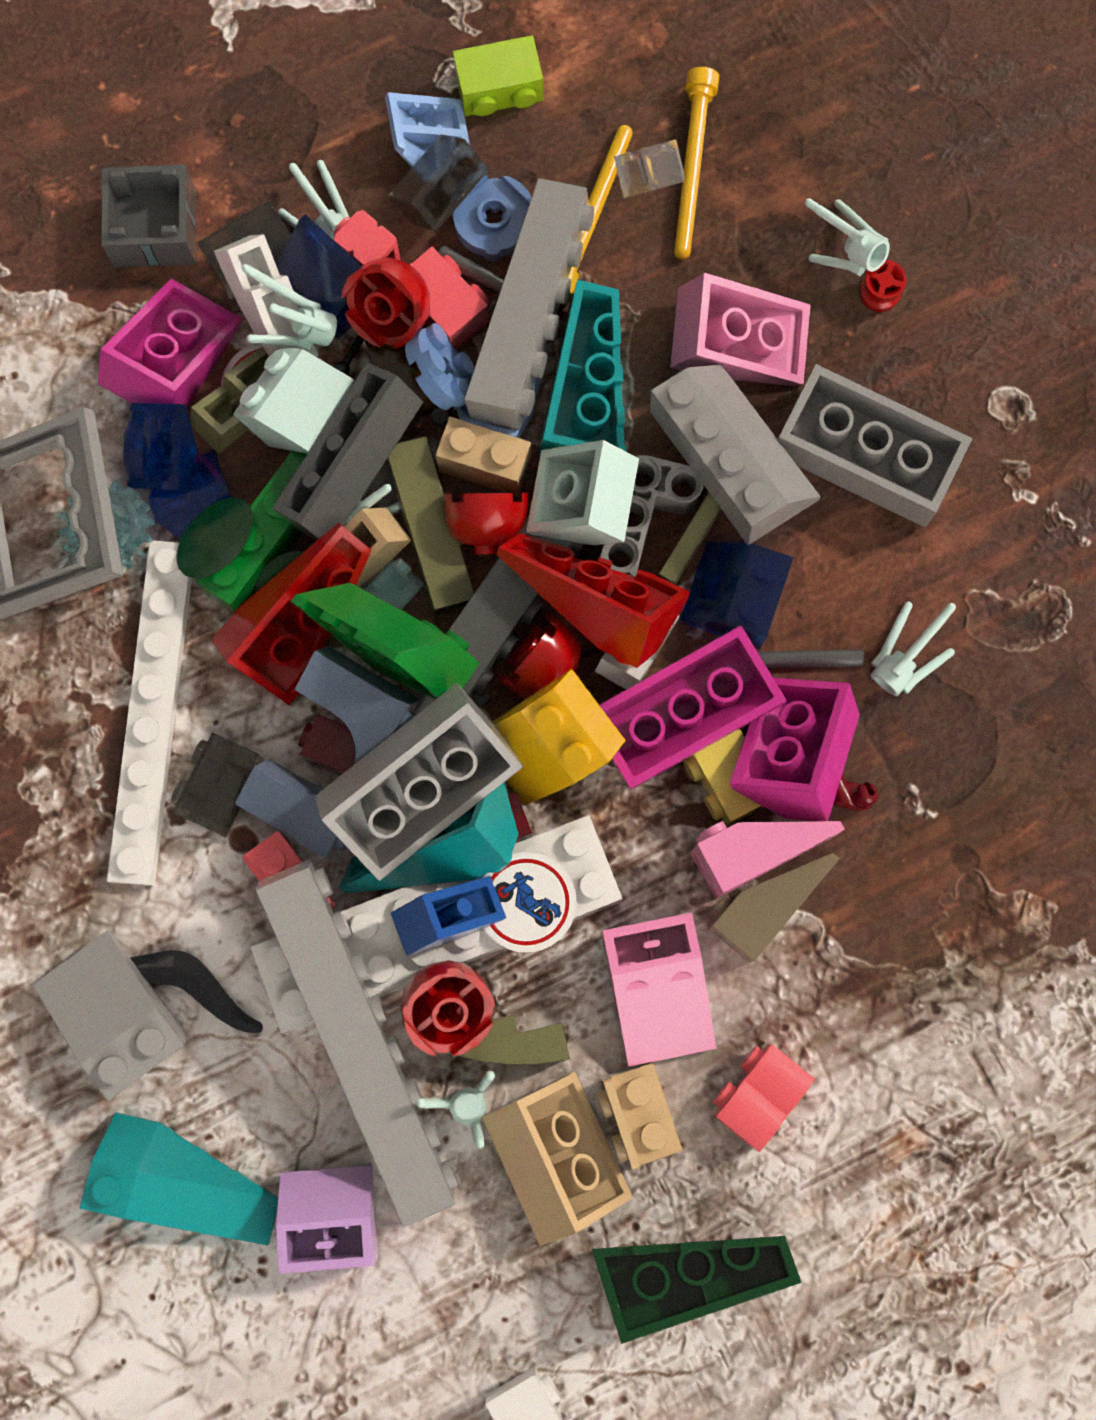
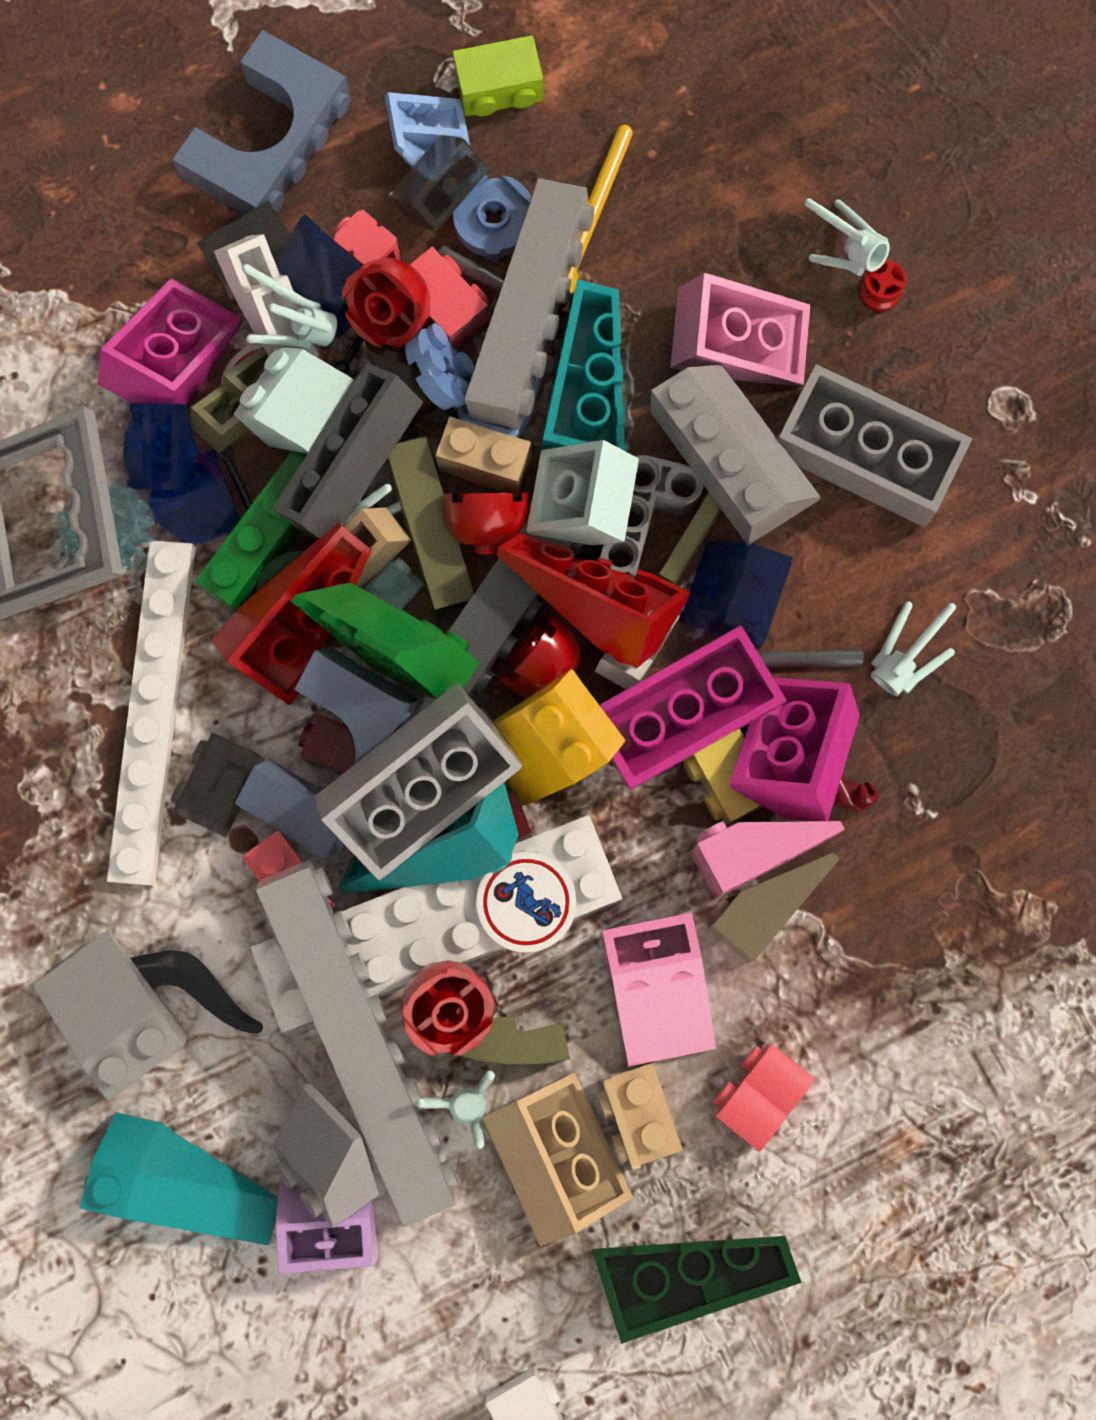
dark grey container [101,164,196,268] -> none
dark green sticker [176,498,253,578] -> none
light aqua plant [278,160,349,255] -> none
blue slope [390,876,506,956] -> none
clear panel [614,140,685,198] -> none
yellow piece [674,67,719,260] -> none
none -> sand blue arch [172,30,351,226]
none -> black hinge [216,445,253,513]
none -> light grey slope [274,1082,379,1228]

